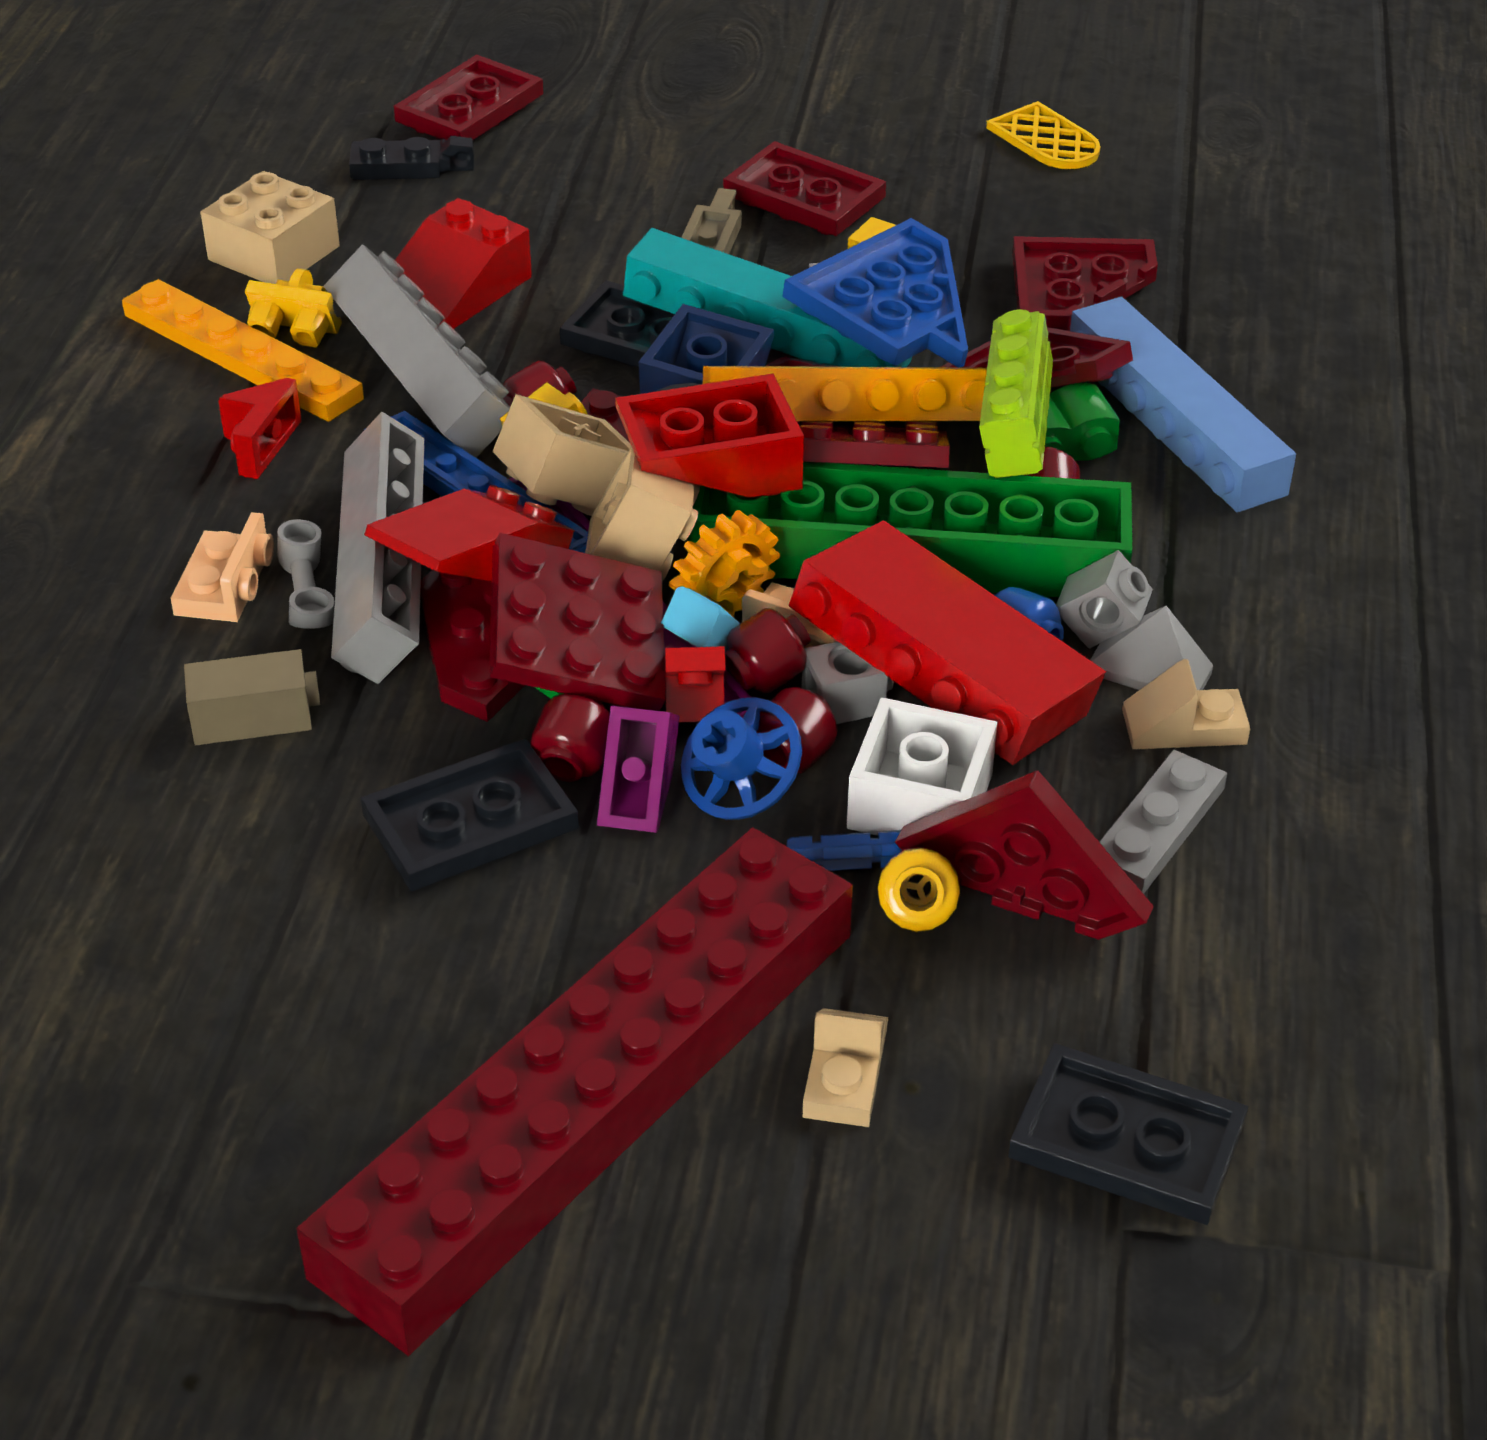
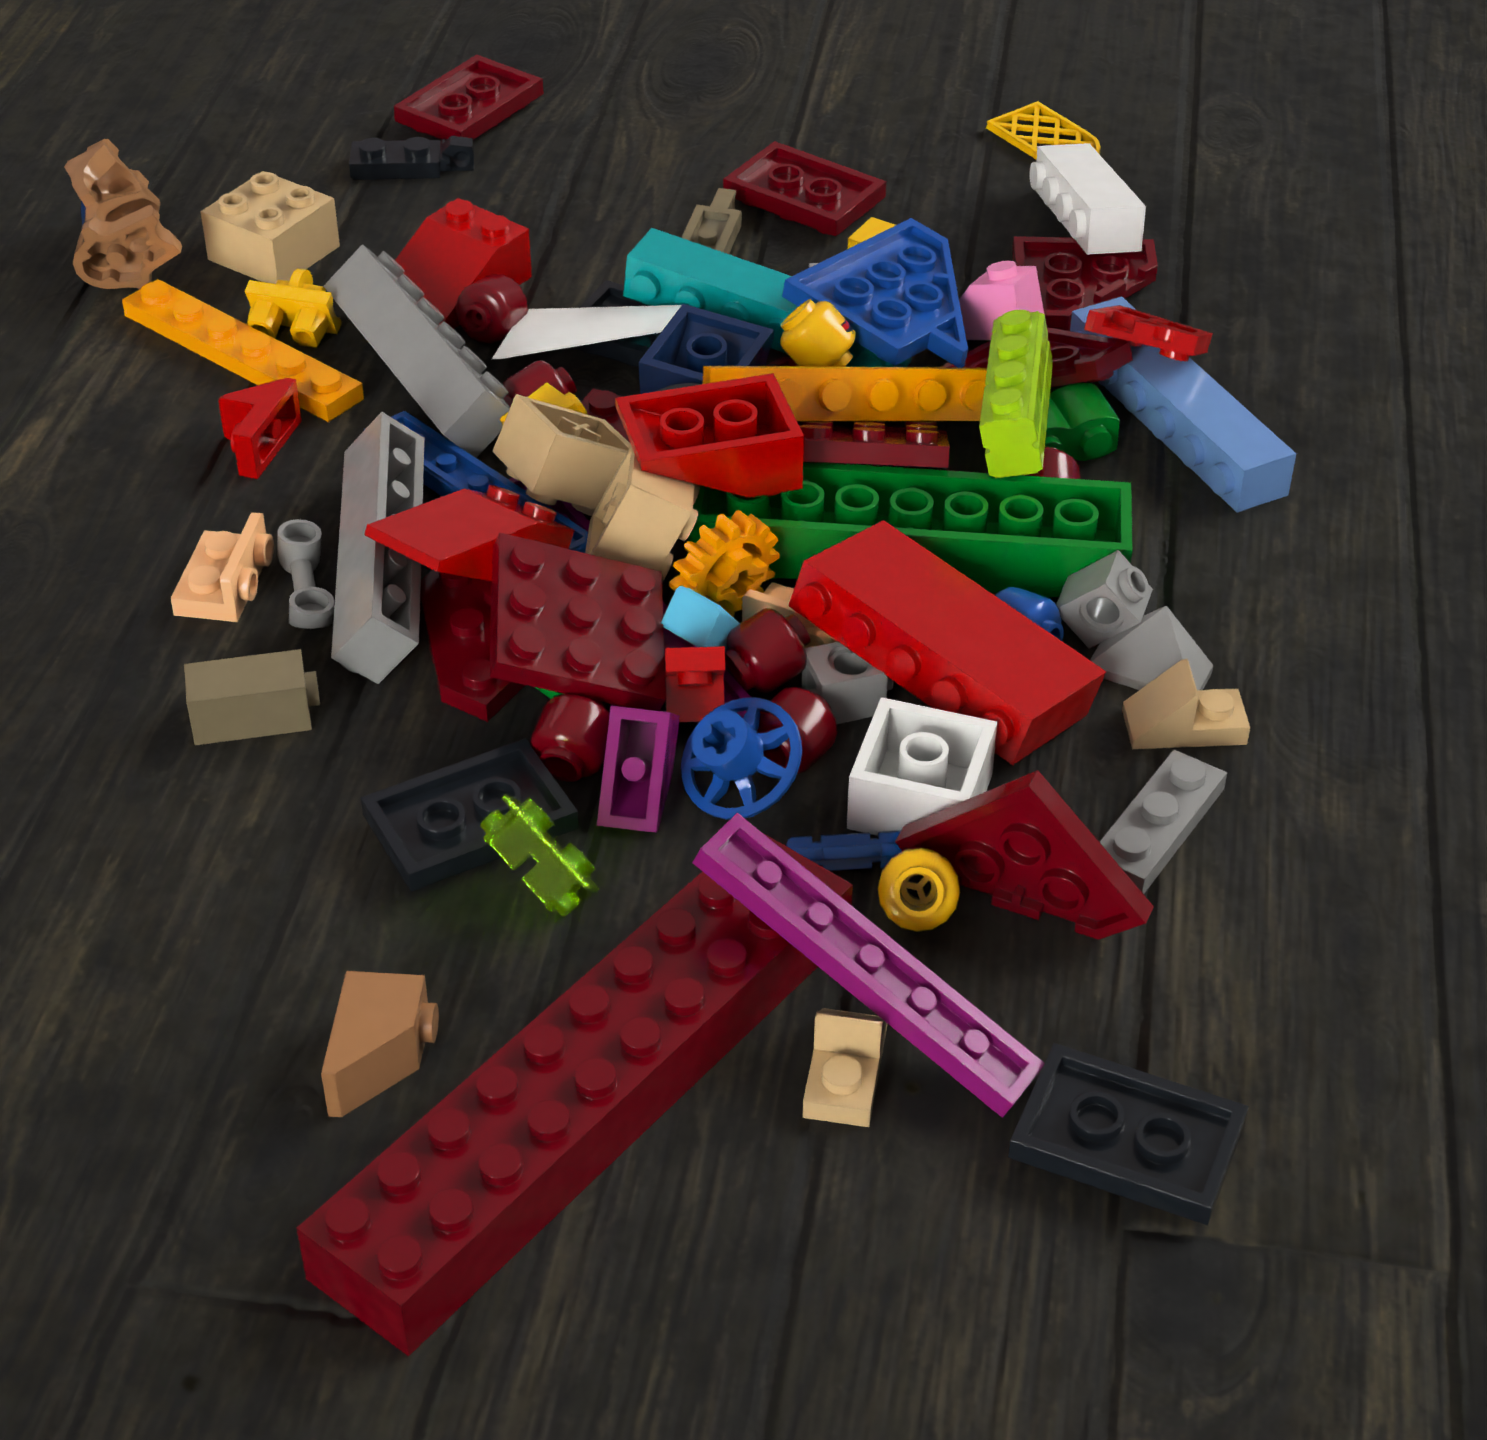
none -> medium nougat hips [64,139,182,289]
none -> medium nougat slope [321,971,439,1117]
none -> dark red head [456,274,528,344]
none -> clear neon green hinge [480,794,600,917]
none -> white sticker [492,305,682,359]
none -> magenta plate [693,813,1045,1118]
none -> yellow head [780,299,856,367]
none -> bright pink slope [959,261,1044,340]
none -> white brick [1030,143,1146,255]
none -> red wing [1084,305,1213,361]

